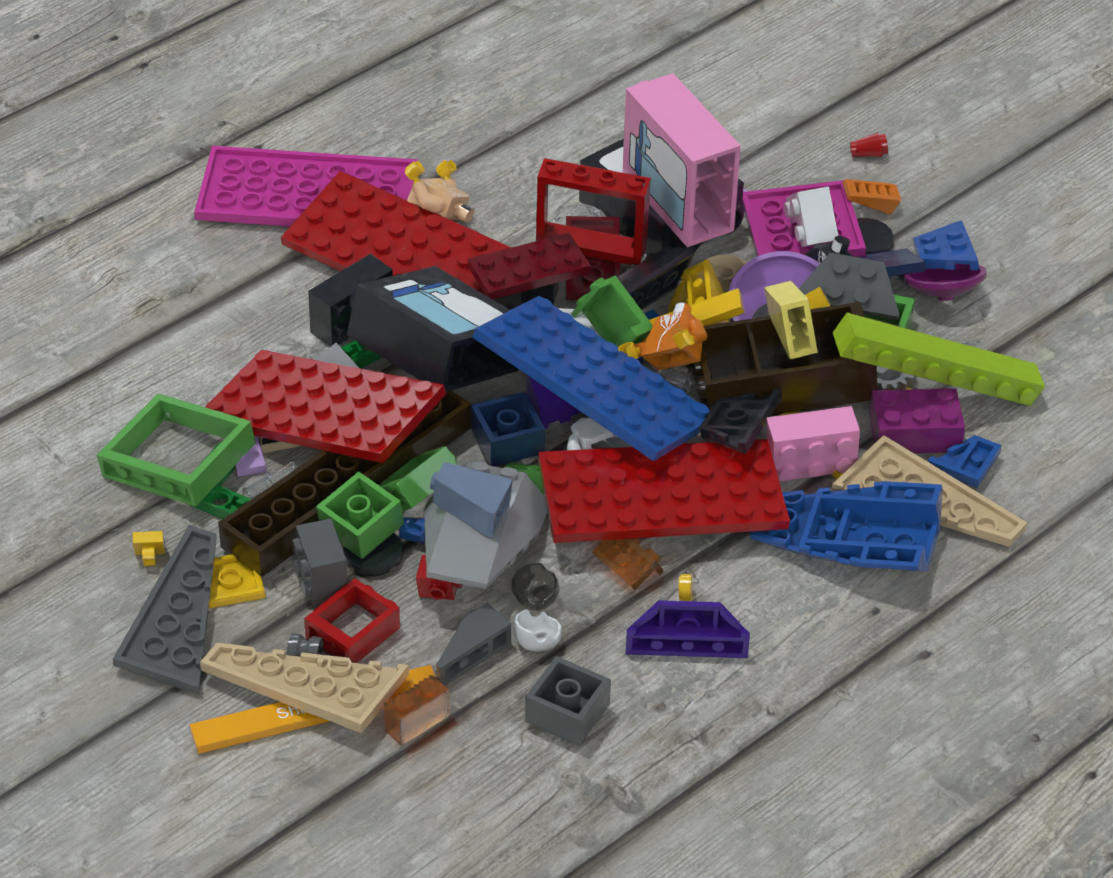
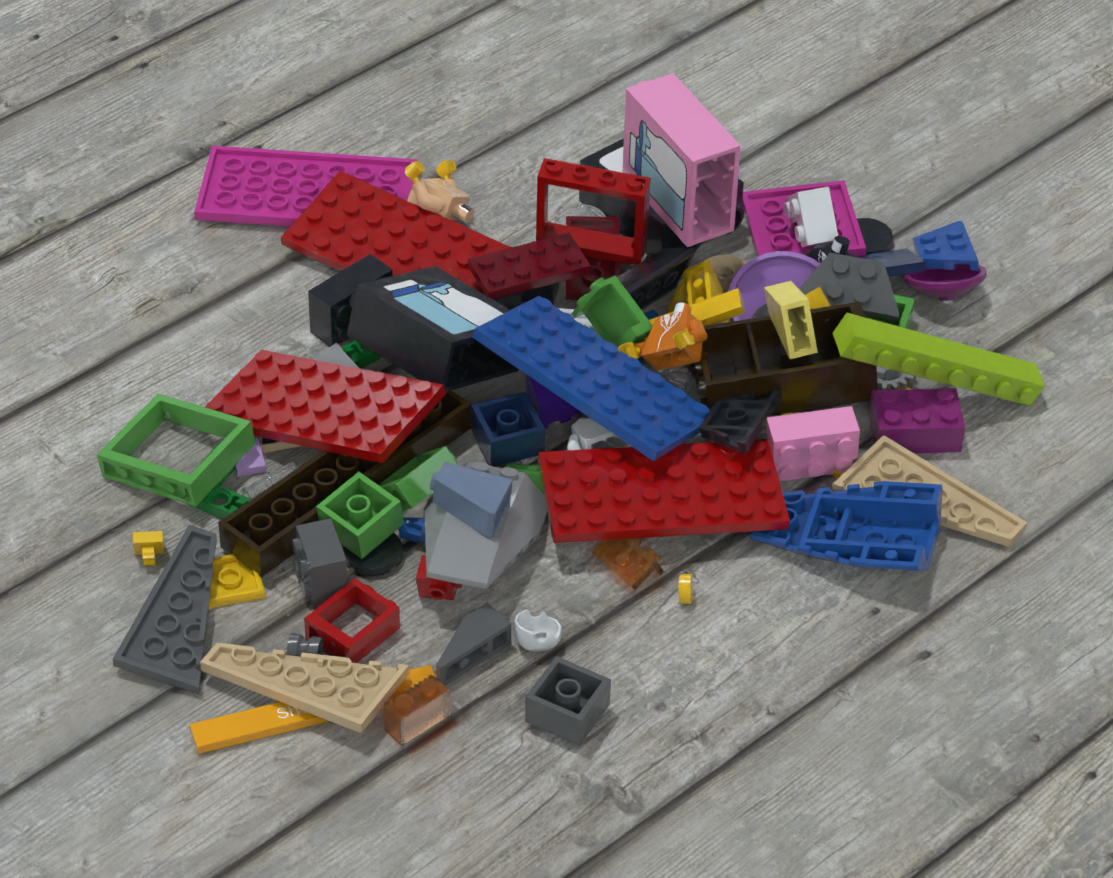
clear smoke hair [511,563,560,611] -> none
dark purple wedge [625,600,750,658] -> none
orange slope [842,179,901,215] -> none
red cone [850,132,888,157] -> none
blue wing [927,435,1002,488] -> none

